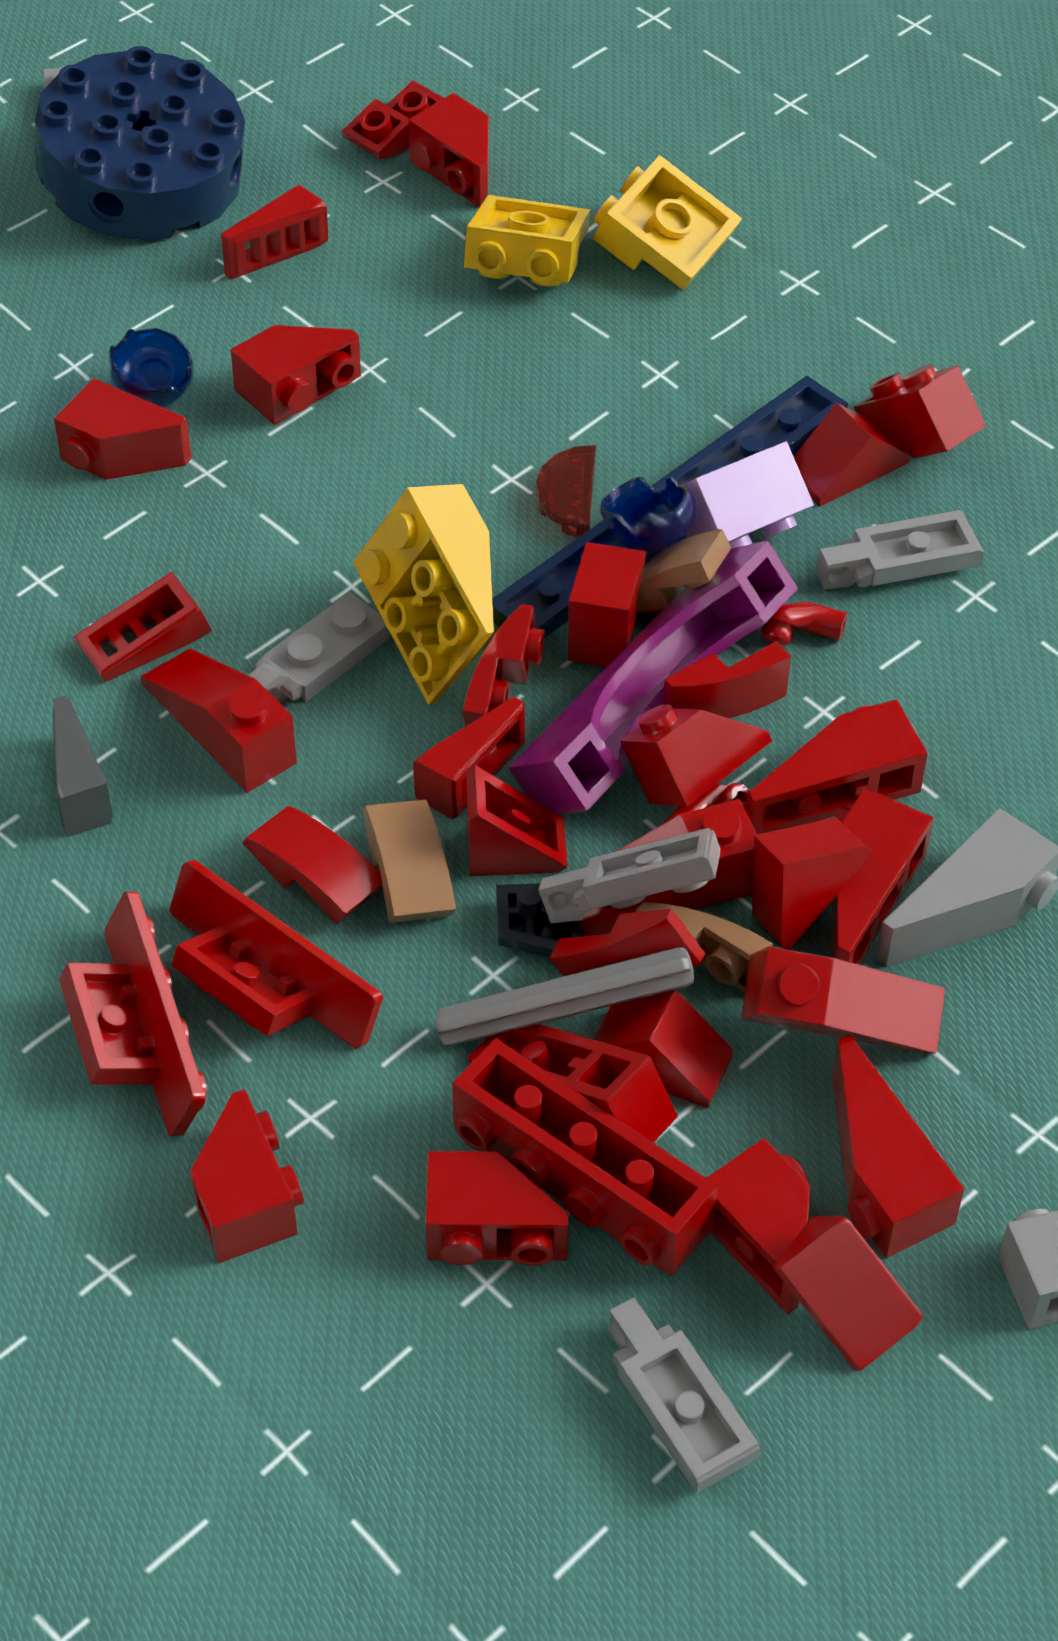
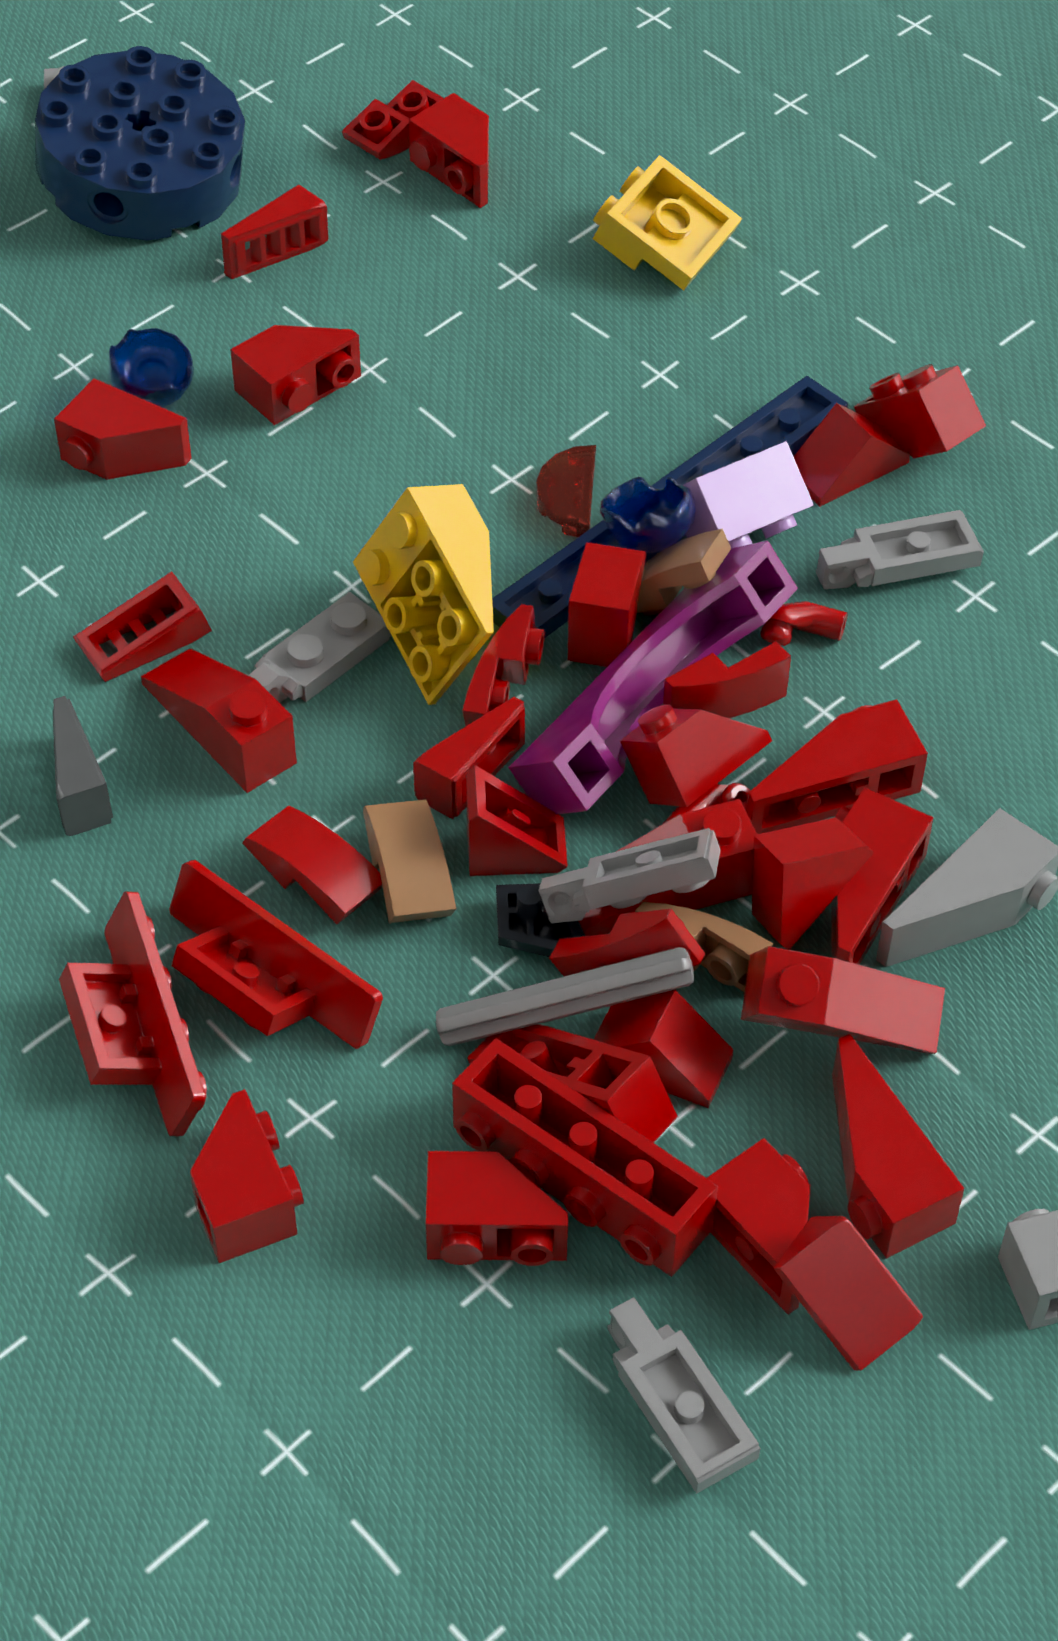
yellow plate [464,195,591,286] -> none

